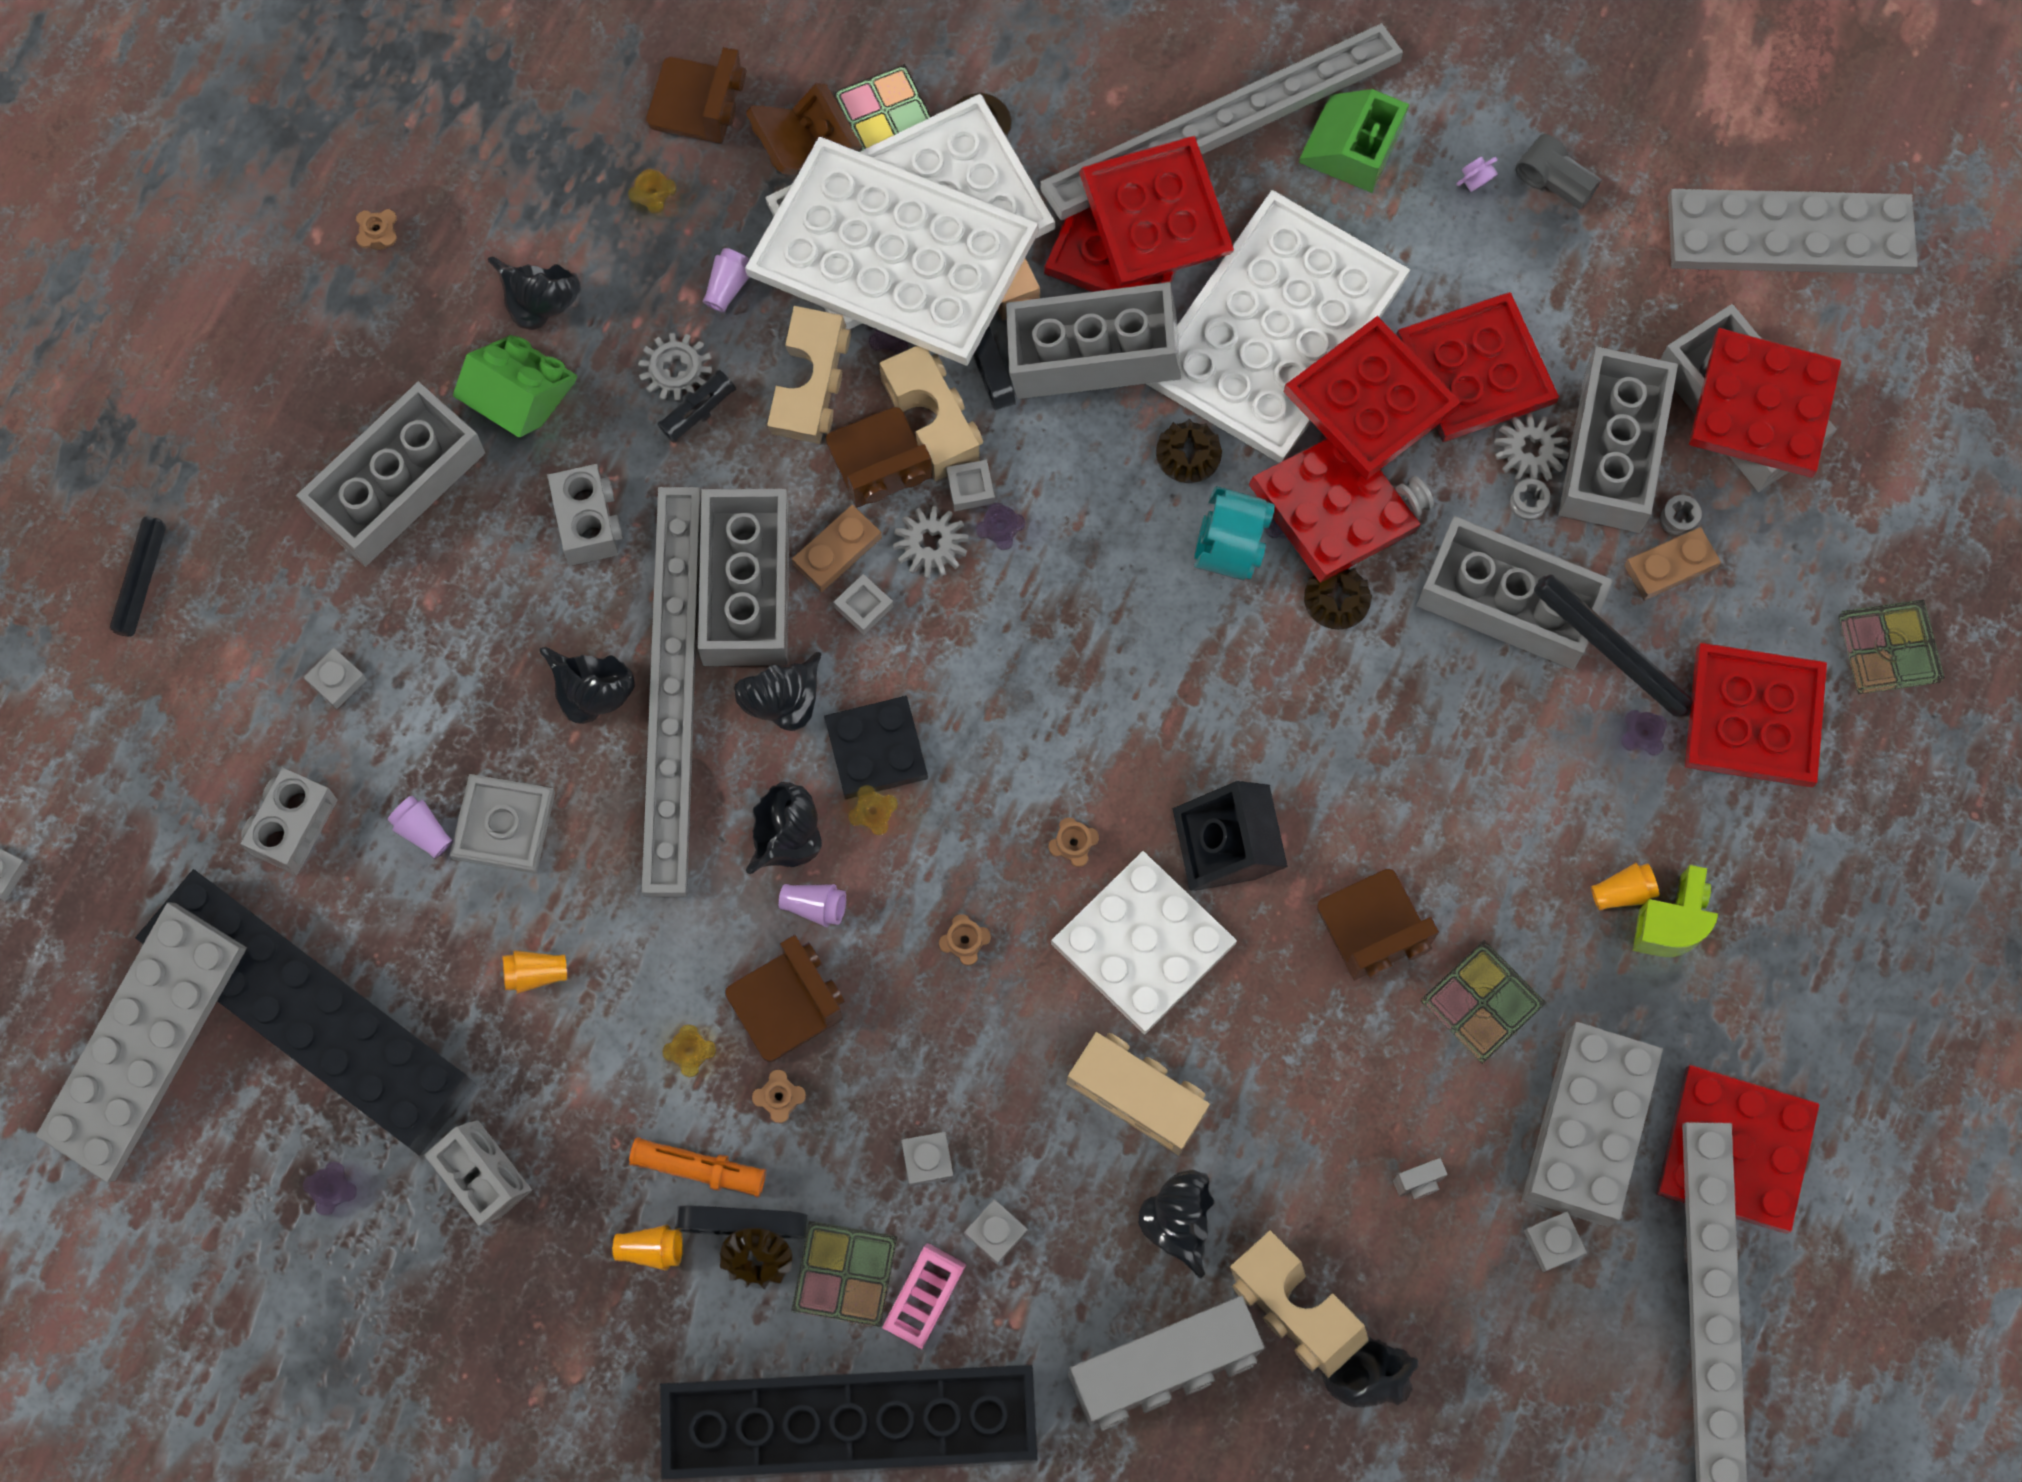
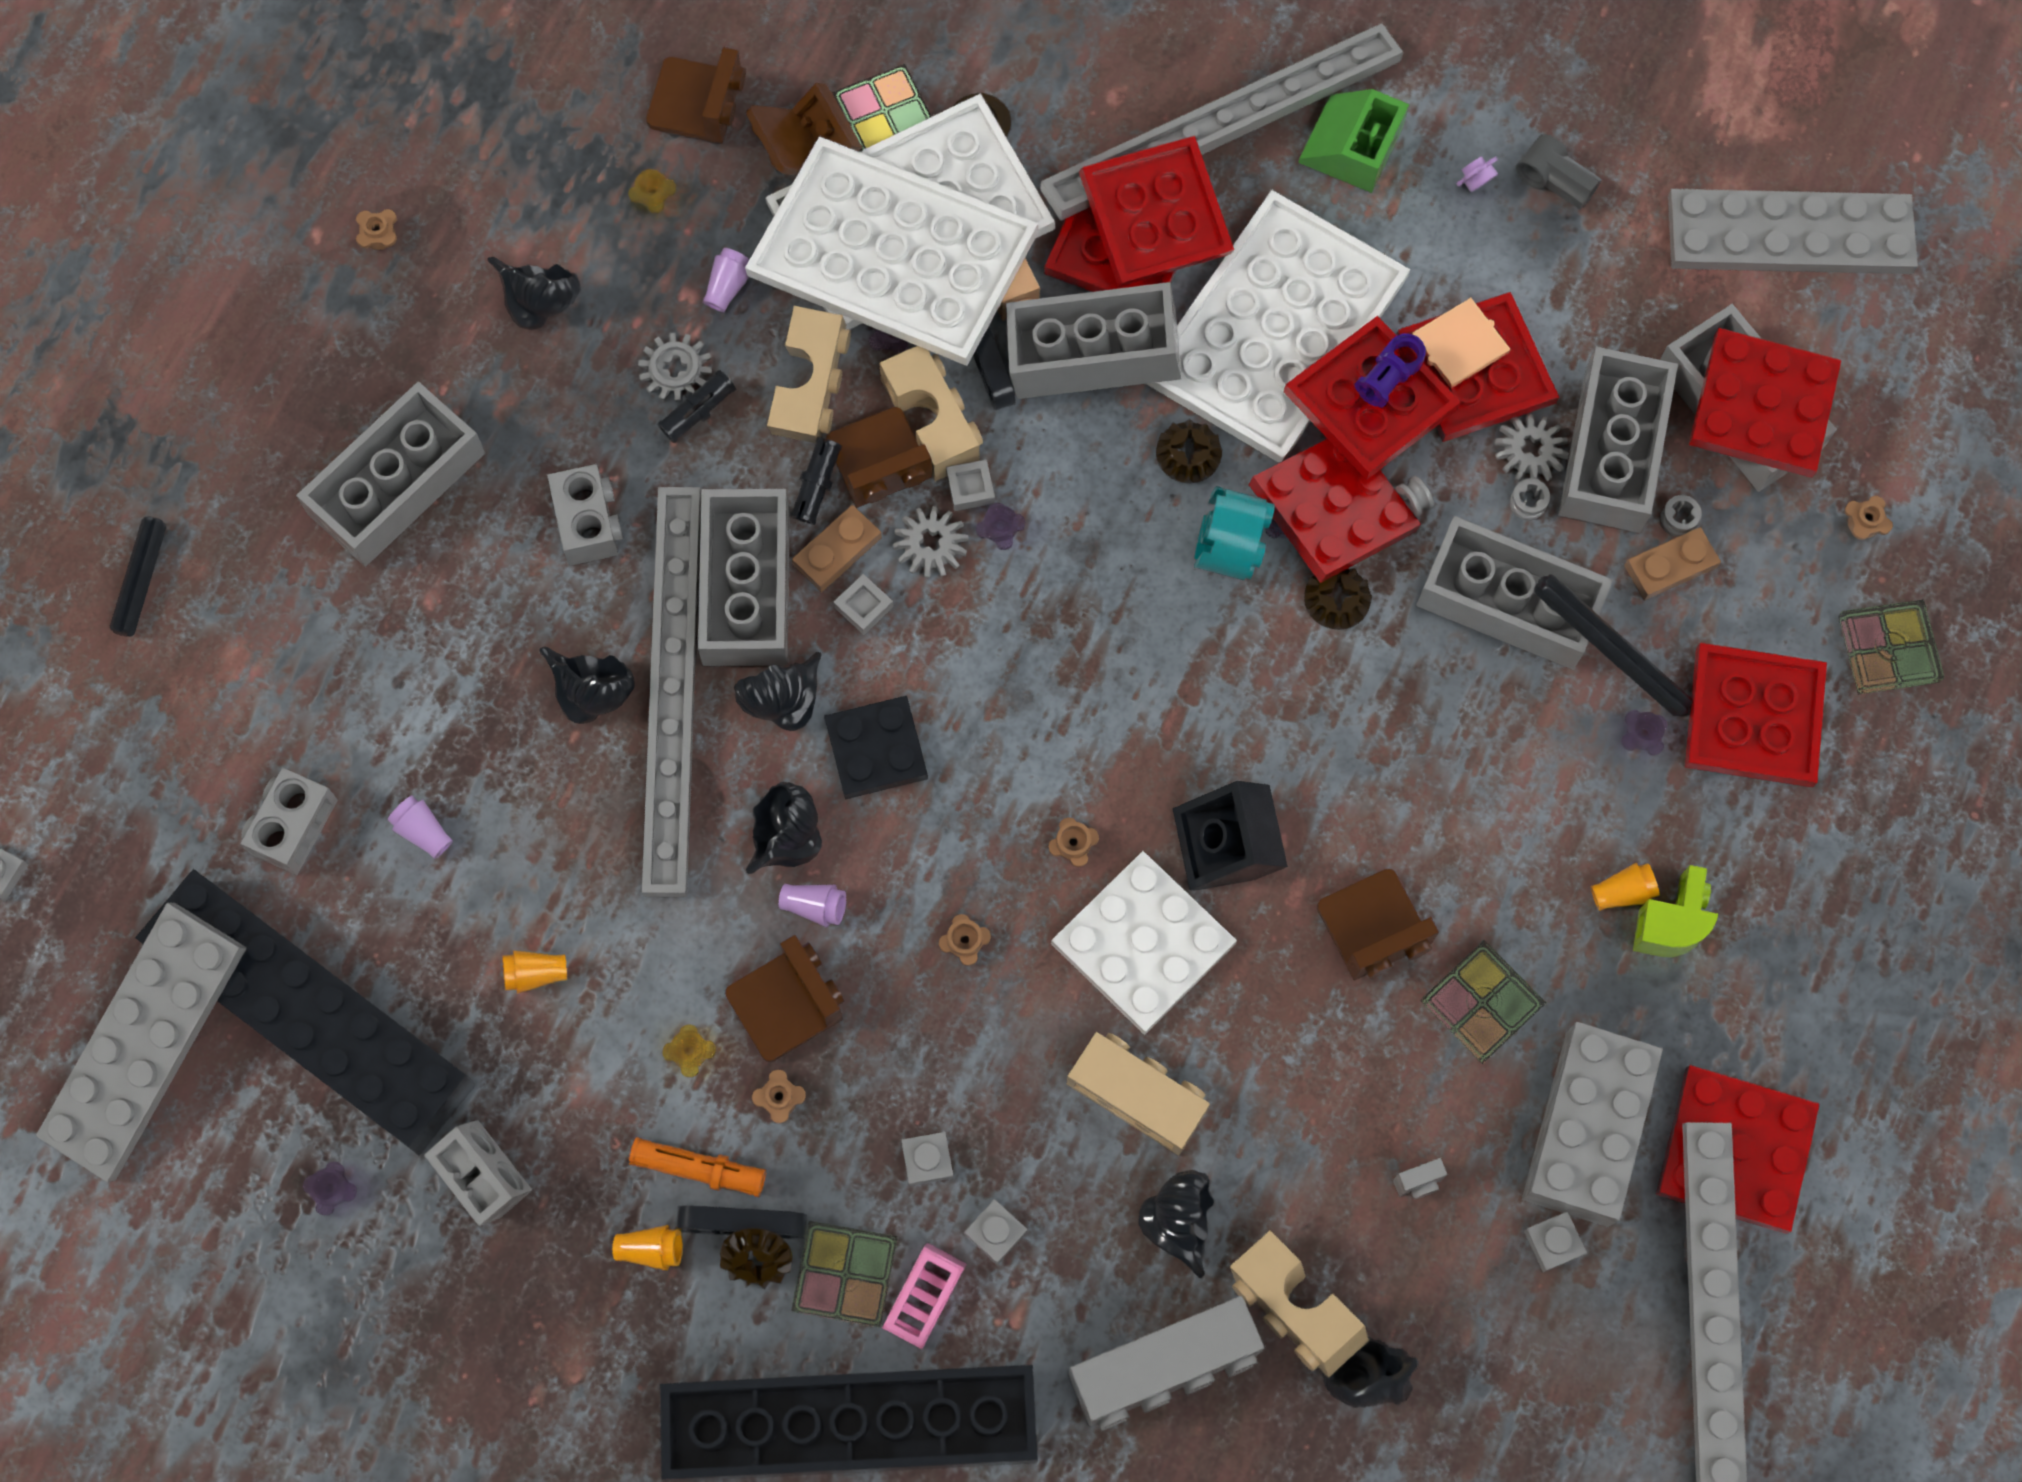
light grey plate [303,648,367,710] -> none
light grey tile [450,774,556,874] -> none
bright green slope [452,335,578,438] -> none
clear yellow plate [848,785,898,835] -> none
none -> black pin [790,437,842,525]
none -> dark purple connector [1355,333,1426,408]
none -> light nougat piece [1412,298,1510,388]
none -> medium nougat plate [1845,496,1893,540]

